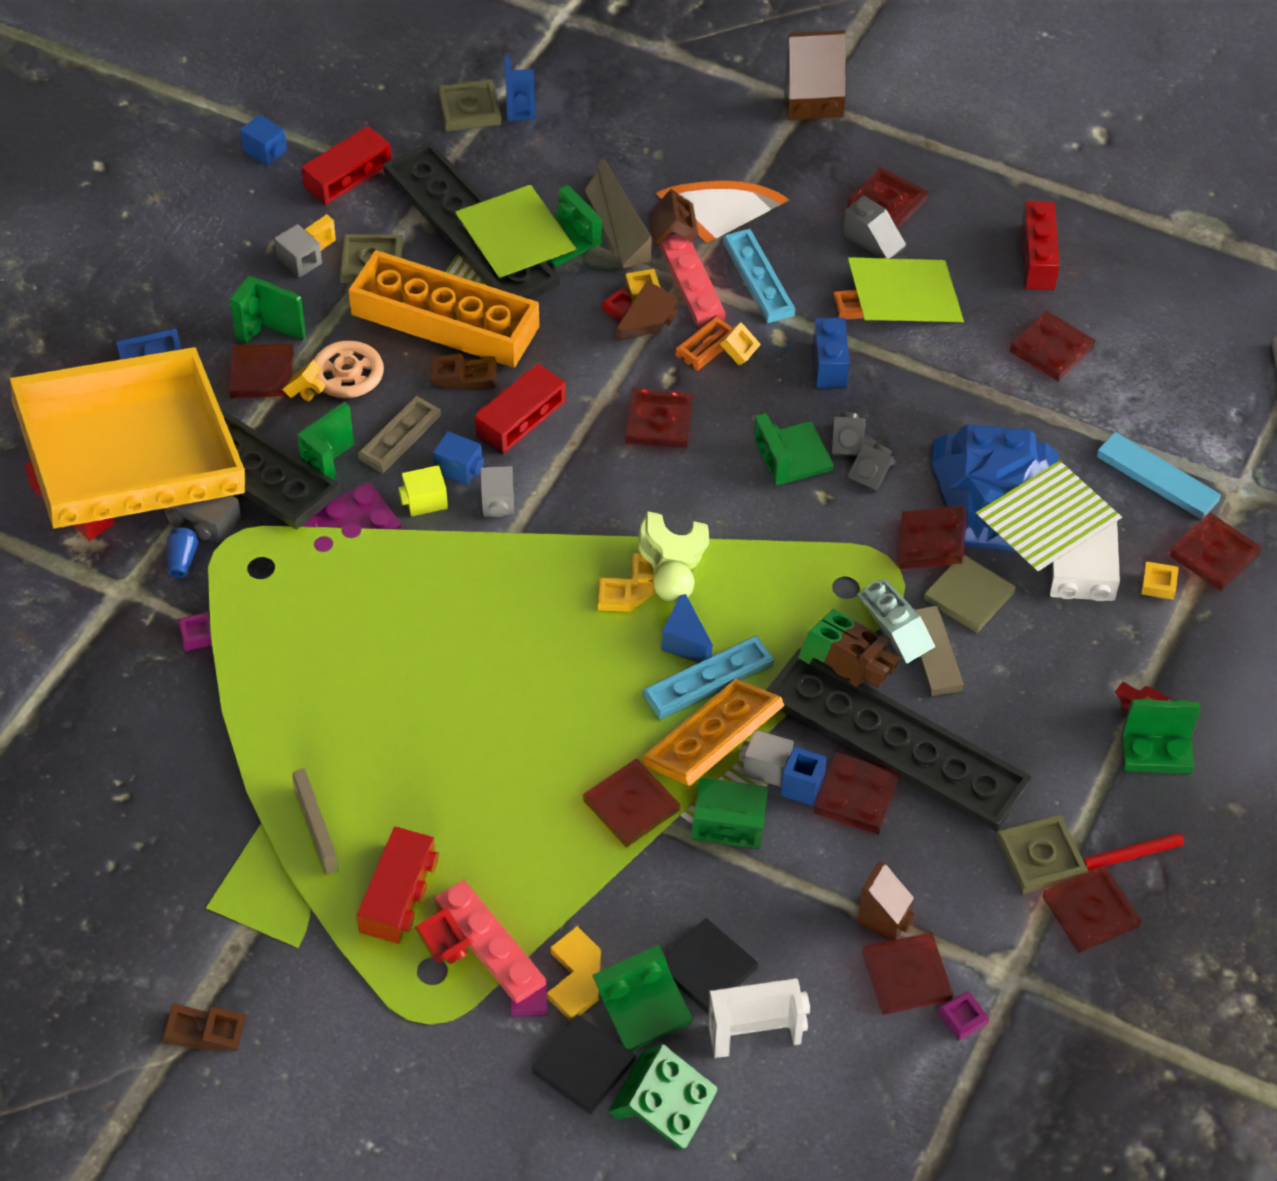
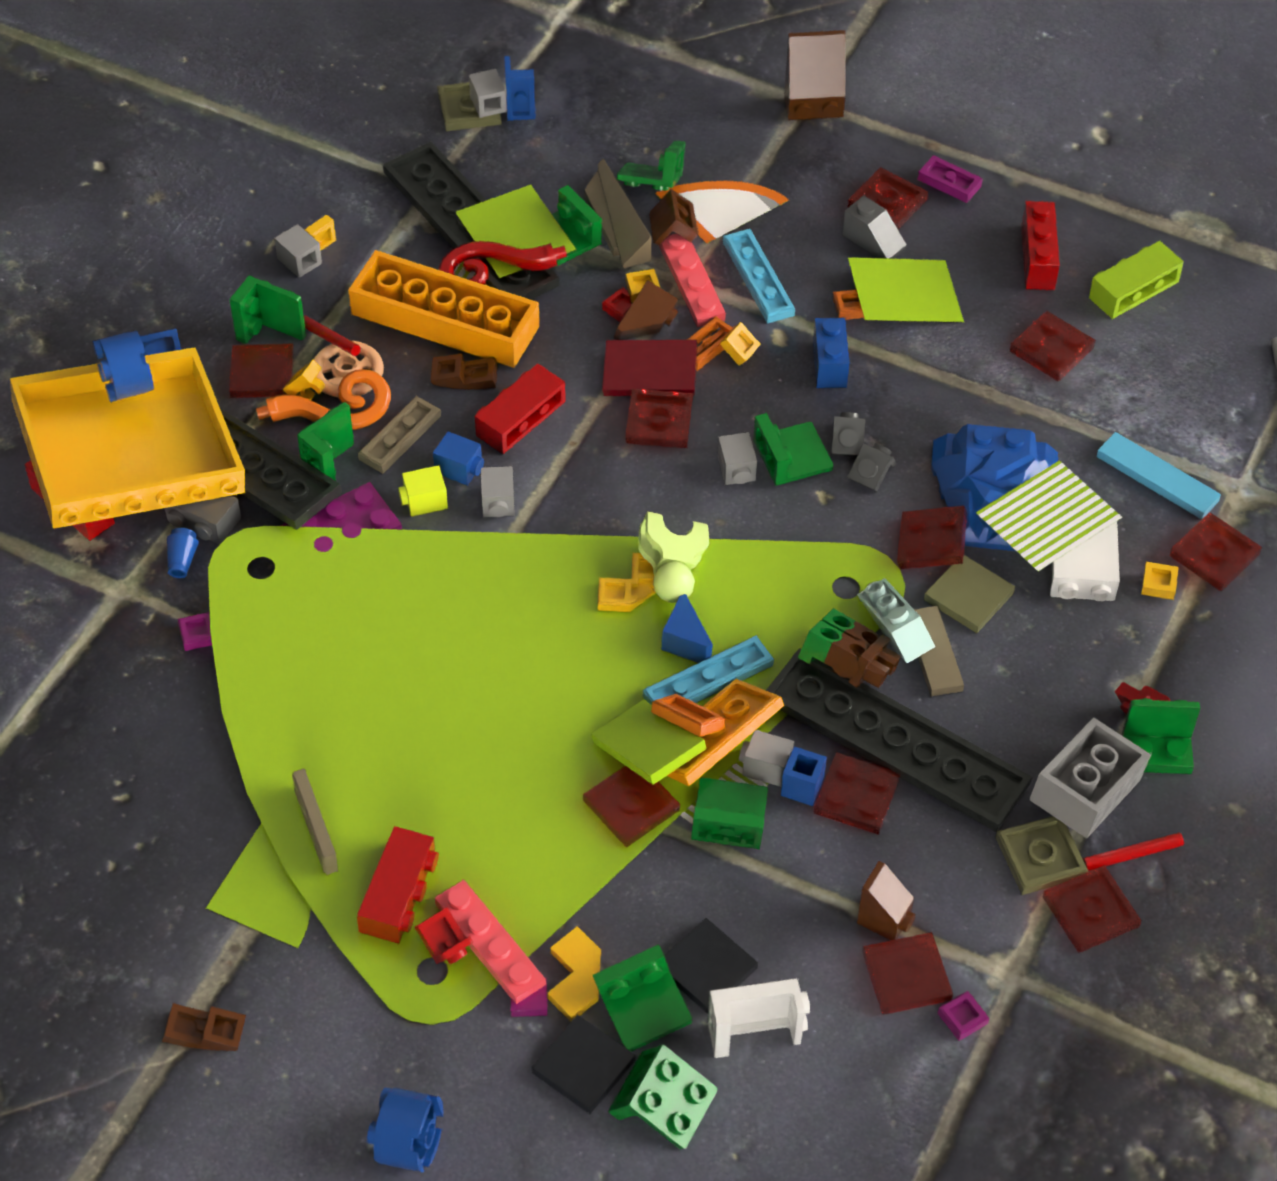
blue brick [240,114,287,165] -> none
red brick [301,126,391,205] -> none
olive tile [340,234,403,283] -> none
none -> blue brick [92,330,154,402]
none -> orange plant [256,369,391,430]
none -> red bar [304,315,361,356]
none -> blue brick [367,1087,443,1172]
none -> red plant [439,241,567,285]
none -> light grey brick [469,69,506,118]
none -> lime tile [591,700,707,785]
none -> dark red tile [602,340,698,396]
none -> green bracket [616,140,686,191]
none -> orange tile [651,694,725,737]
none -> light grey brick [717,432,757,485]
none -> magenta plate [918,155,983,203]
none -> light grey brick [1029,717,1151,838]
none -> lime brick [1089,241,1184,319]

